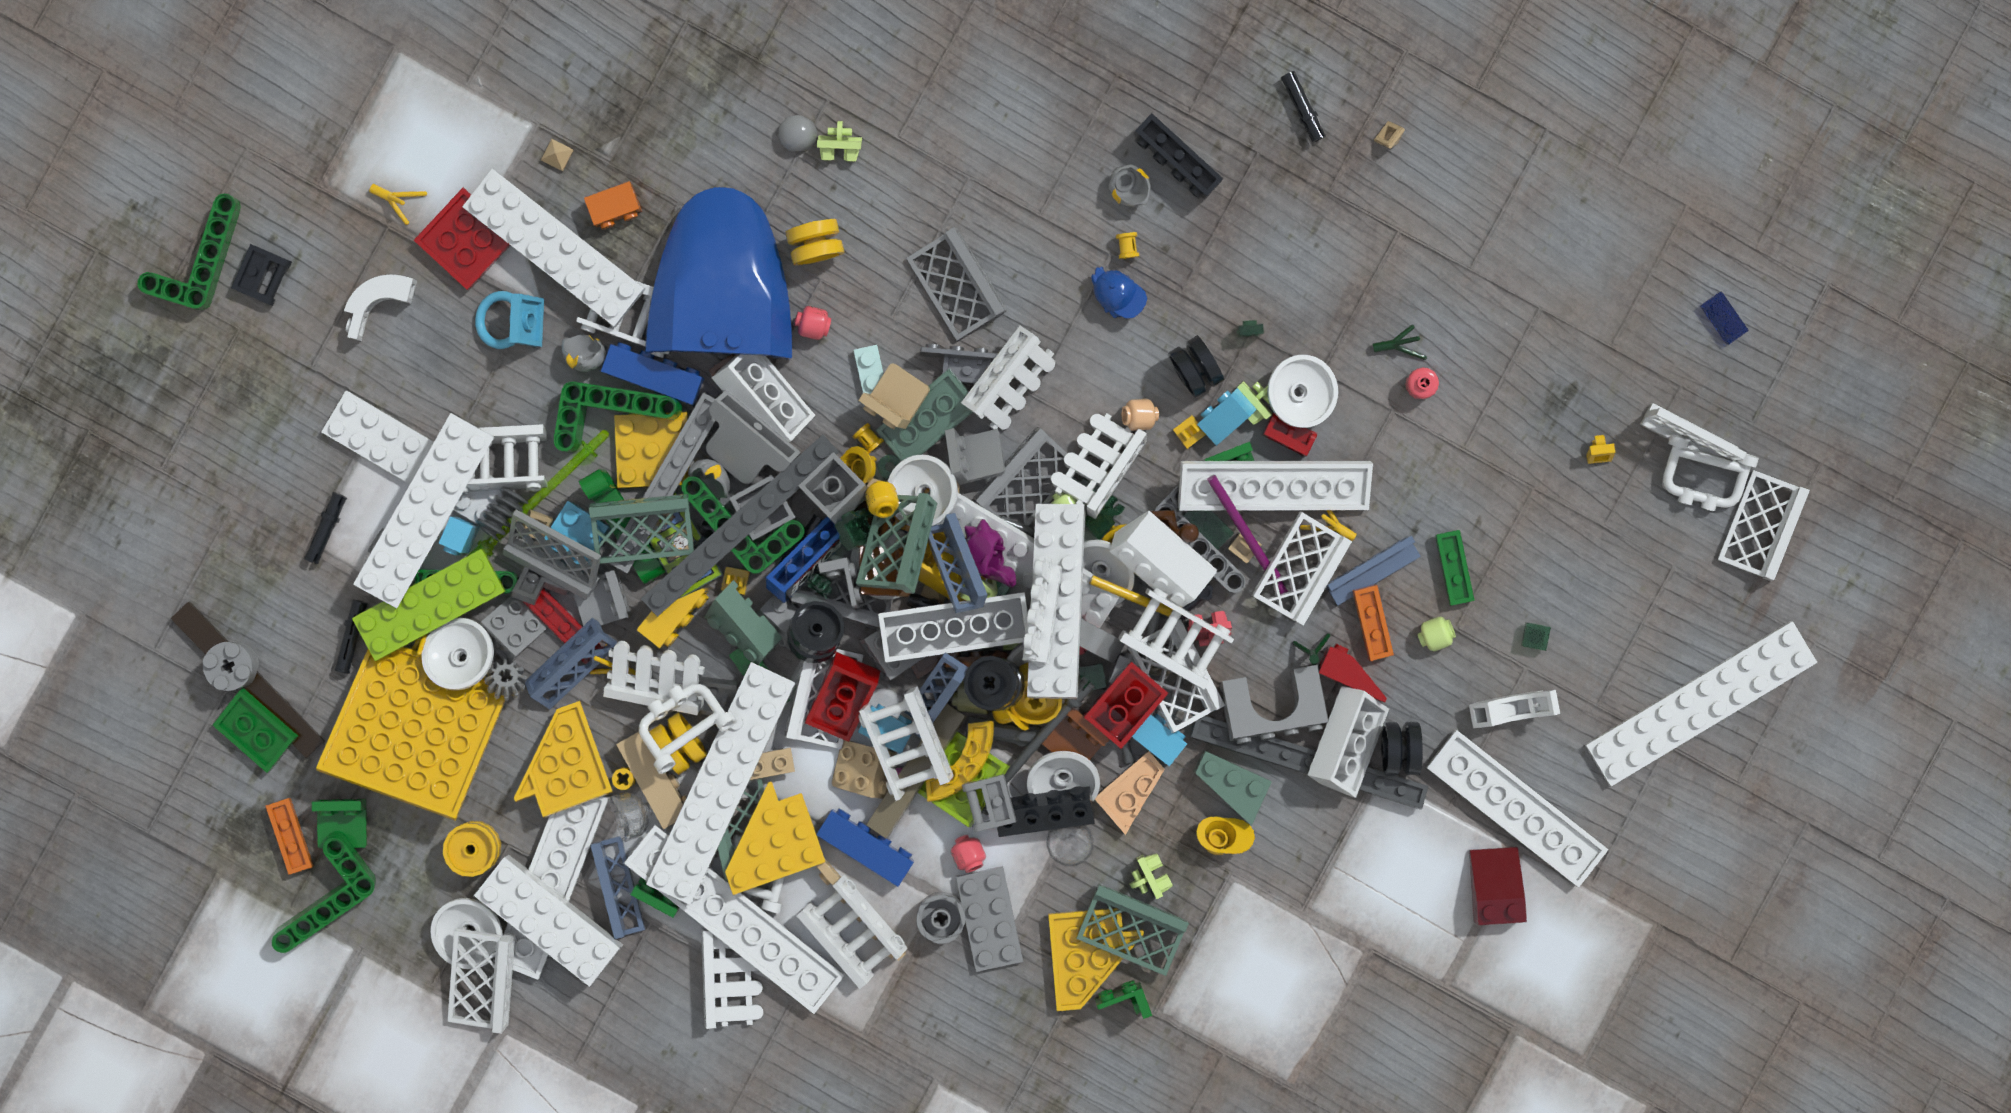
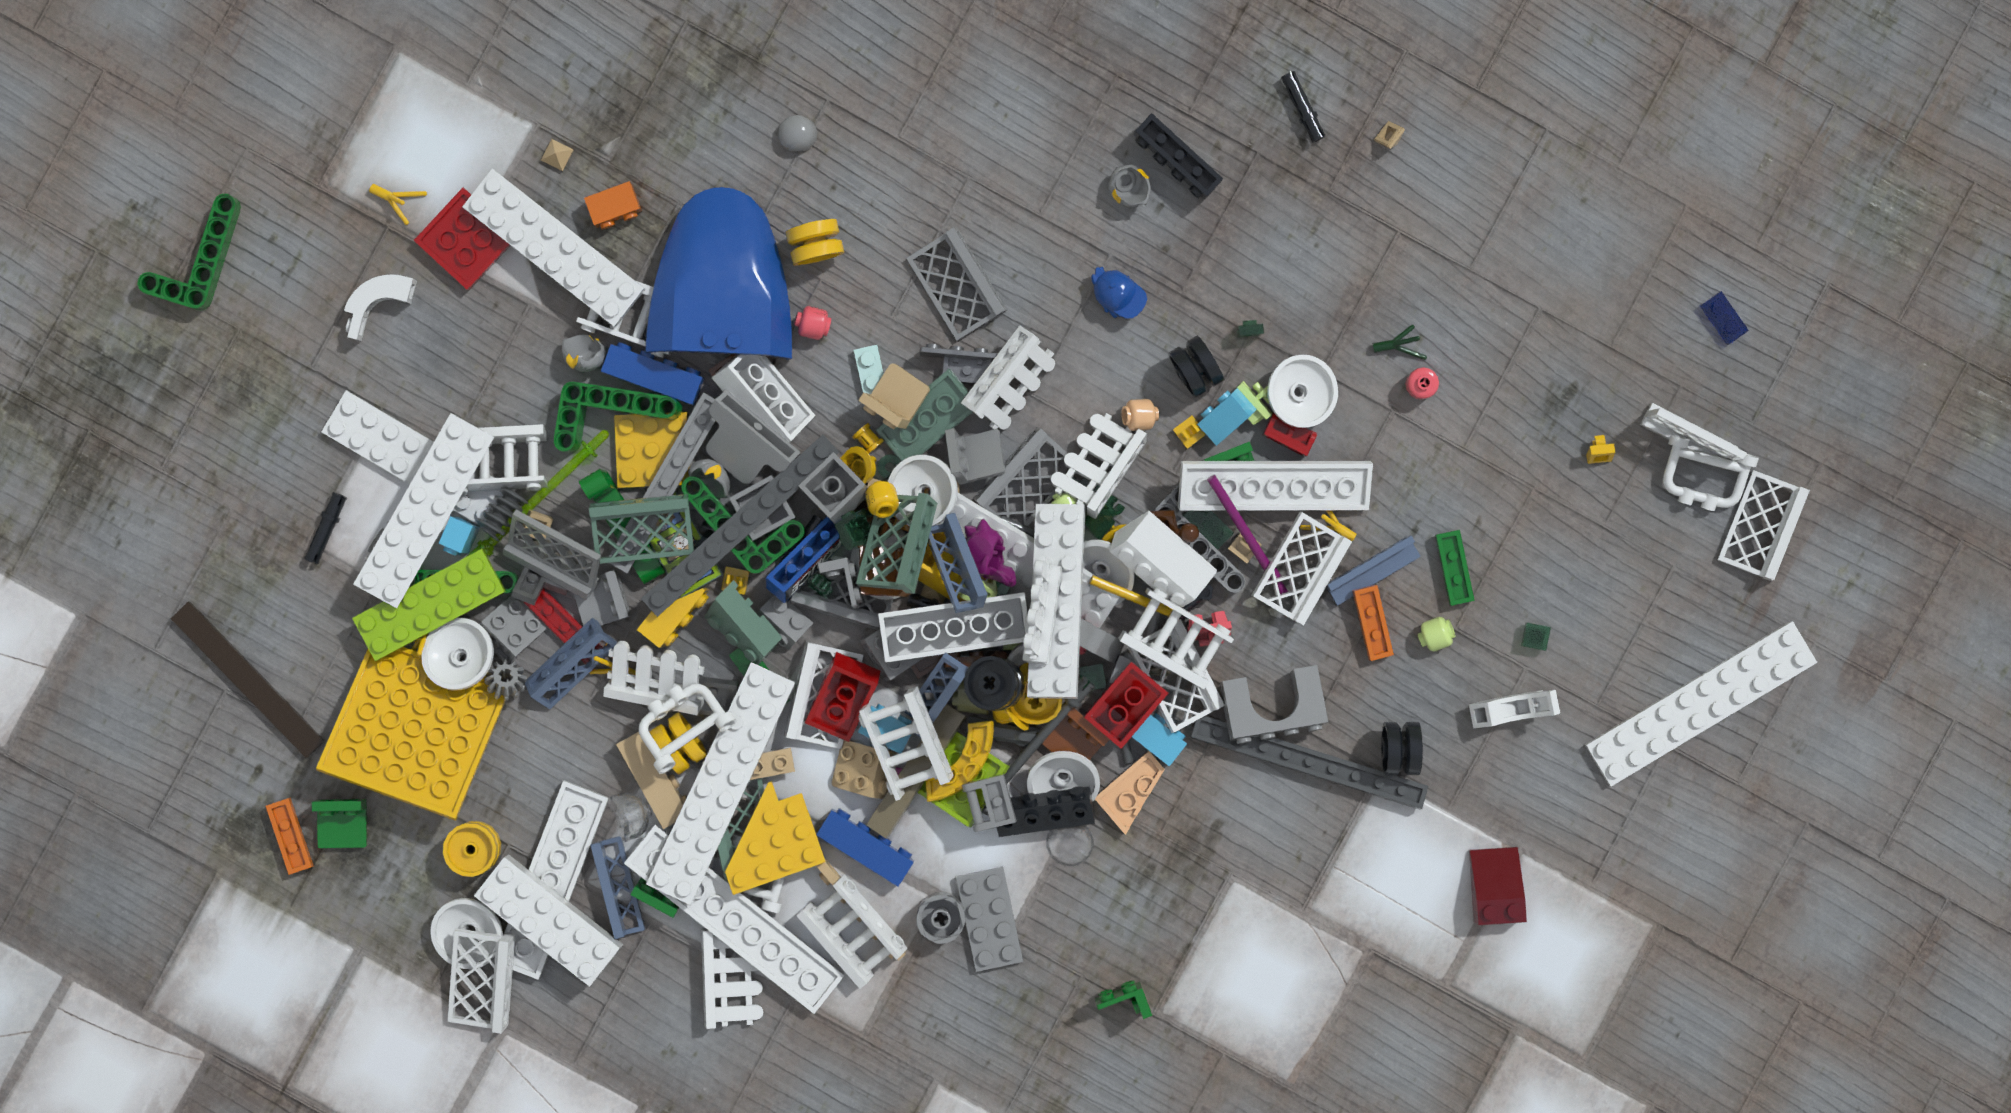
light grey brick [203,641,259,691] -> none
green plate [213,688,298,773] -> none
black plate [231,244,292,306] -> none
green beam [272,832,376,953] -> none
black pin [334,599,368,674] -> none
medium azure tile [475,291,544,349] -> none
yellow wing [514,701,613,818] -> none
medium azure brick [544,501,611,564] -> none
yellow bush [612,767,636,790] -> none
black wheel [787,601,844,663] -> none
yellowish green hips [817,121,862,161] -> none
coral head [951,835,986,873] -> none
yellow wing [1048,908,1144,1011] -> none
sand green fence [1076,883,1189,976] -> none
yellow bush [1116,232,1139,259] -> none
yellowish green hips [1129,853,1173,899] -> none
sand green wedge [1193,749,1272,826] -> none
yellow piece [1196,817,1255,855] -> none
dark green plant [1292,633,1330,666] -> none
white slope [1308,686,1389,798] -> none
red slope [1318,643,1387,702] -> none
white plate [1426,729,1609,888] -> none

